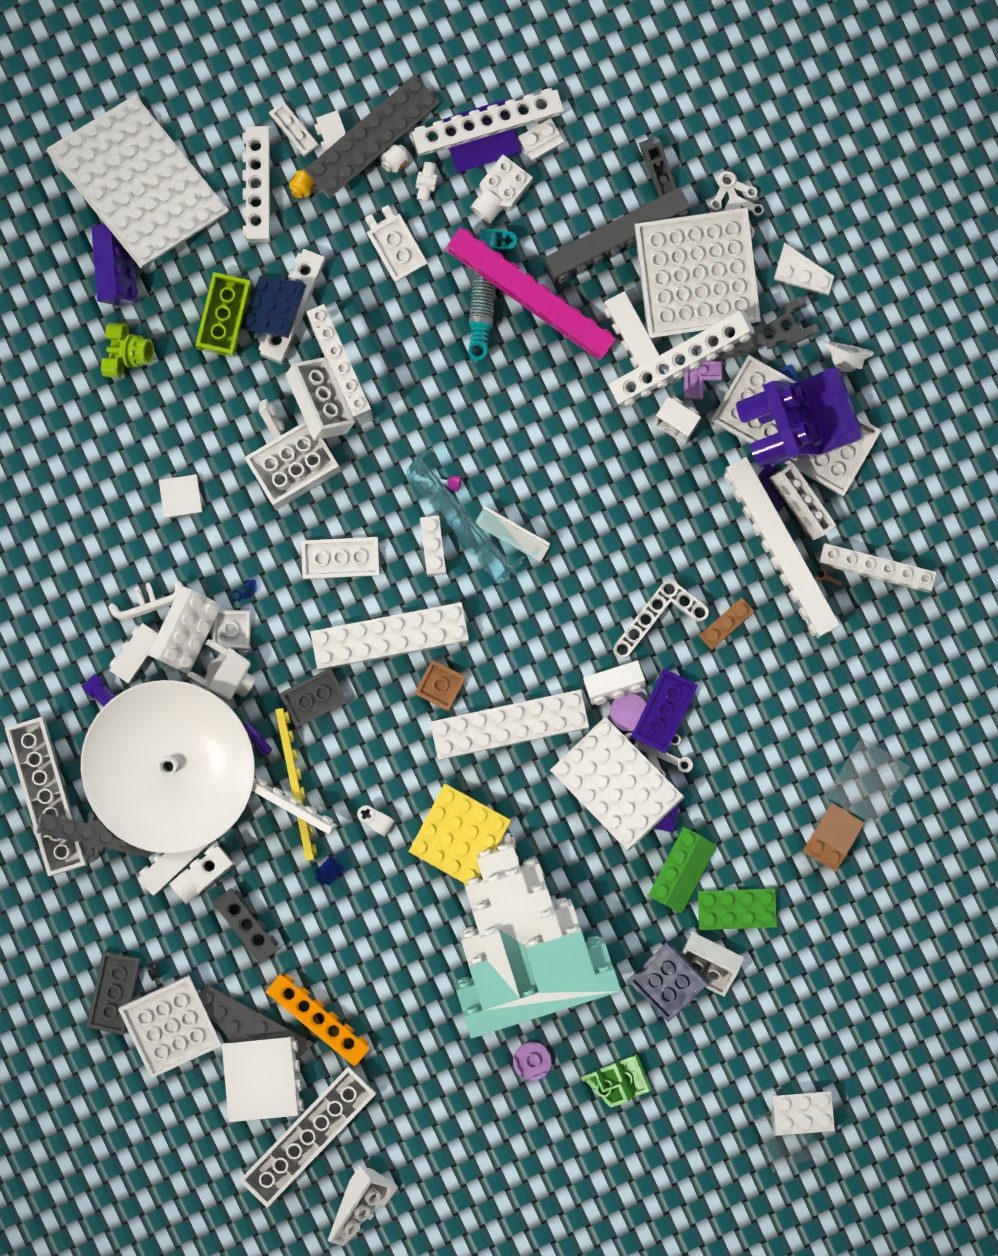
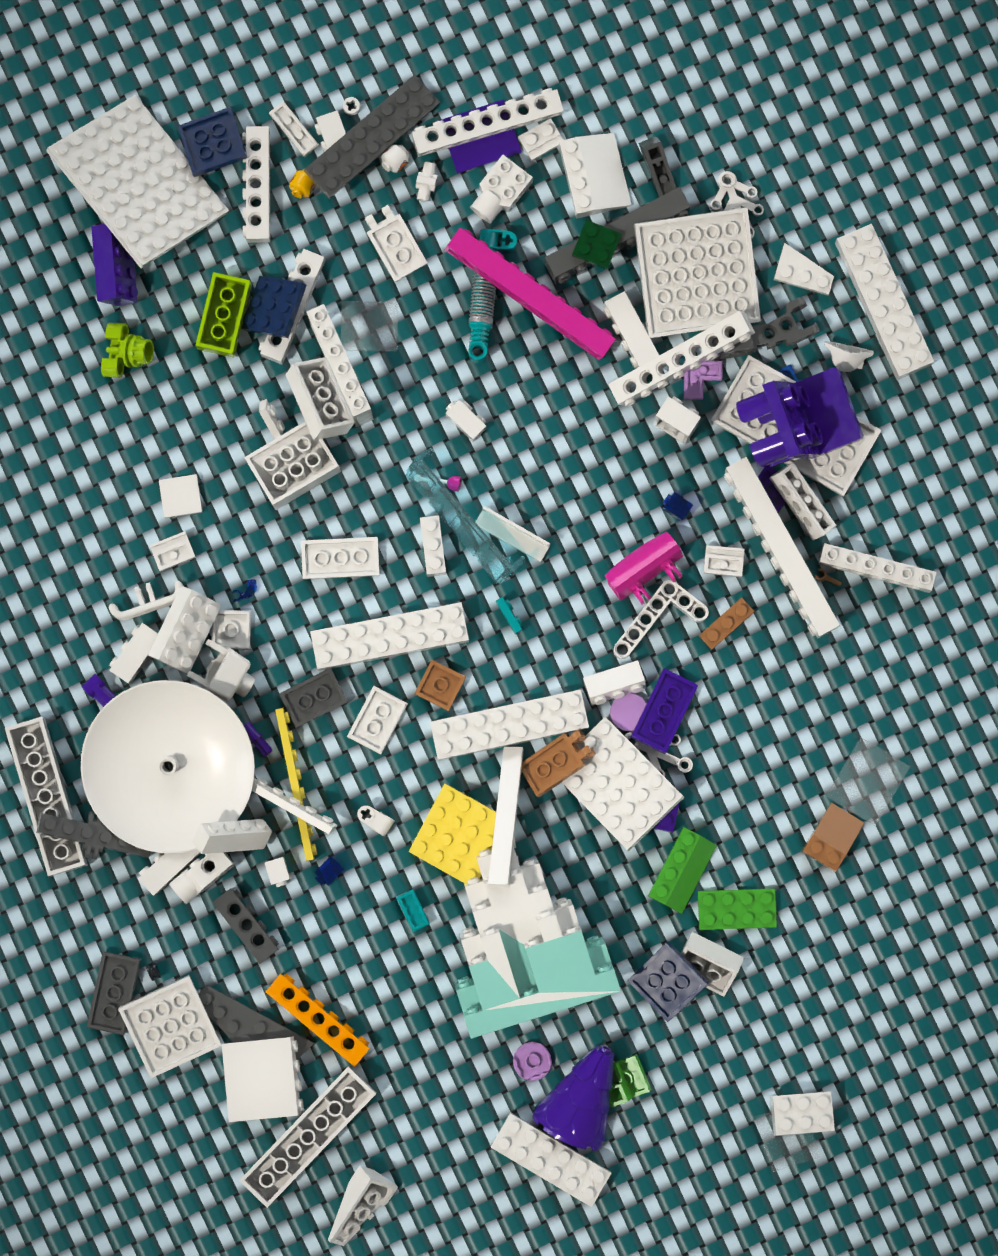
none -> white plate [149,531,196,572]
none -> dark blue plate [178,107,247,177]
none -> white brick [192,819,272,854]
none -> white brick [265,857,291,887]
none -> clear piece [341,301,399,352]
none -> white bush [343,97,360,116]
none -> white tile [347,686,408,754]
none -> teal plate [396,889,430,932]
none -> white brick [446,400,486,442]
none -> white tile [488,747,524,888]
none -> white brick [491,1112,611,1207]
none -> teal plate [496,597,523,635]
none -> medium nougat tile [521,730,596,797]
none -> dark purple cone [532,1045,614,1151]
none -> white slope [559,133,632,219]
none -> dark green plate [572,219,622,270]
none -> dark pink piece [605,532,683,605]
none -> clear blue brick [663,492,693,523]
none -> white plate [703,545,745,577]
none -> white brick [835,224,934,380]

